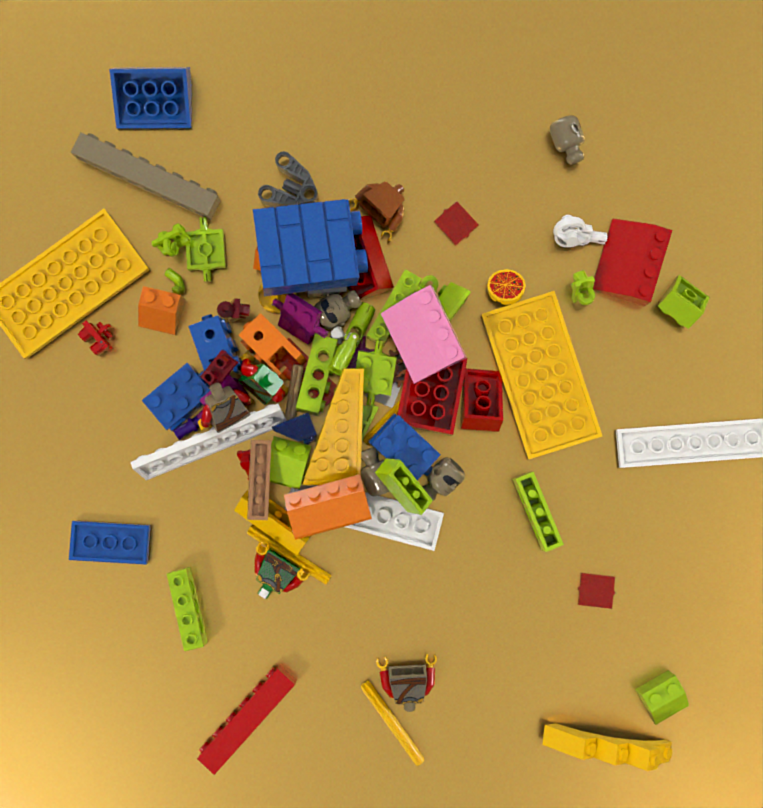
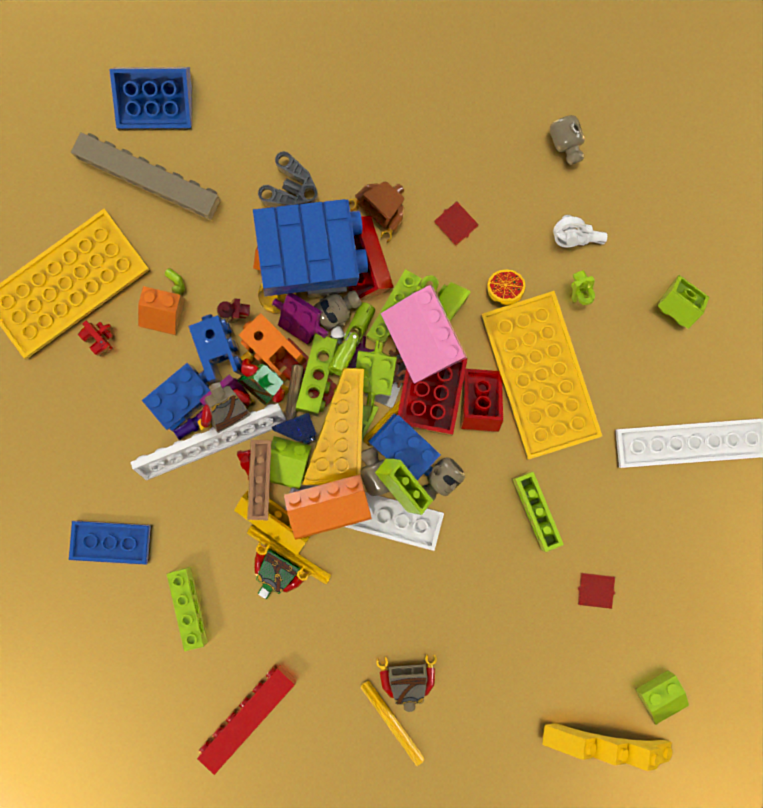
lime hips [152,223,191,257] -> none
lime plate [185,217,226,282] -> none
dark red hips [200,349,238,386] -> none
red slope [593,218,673,306] -> none

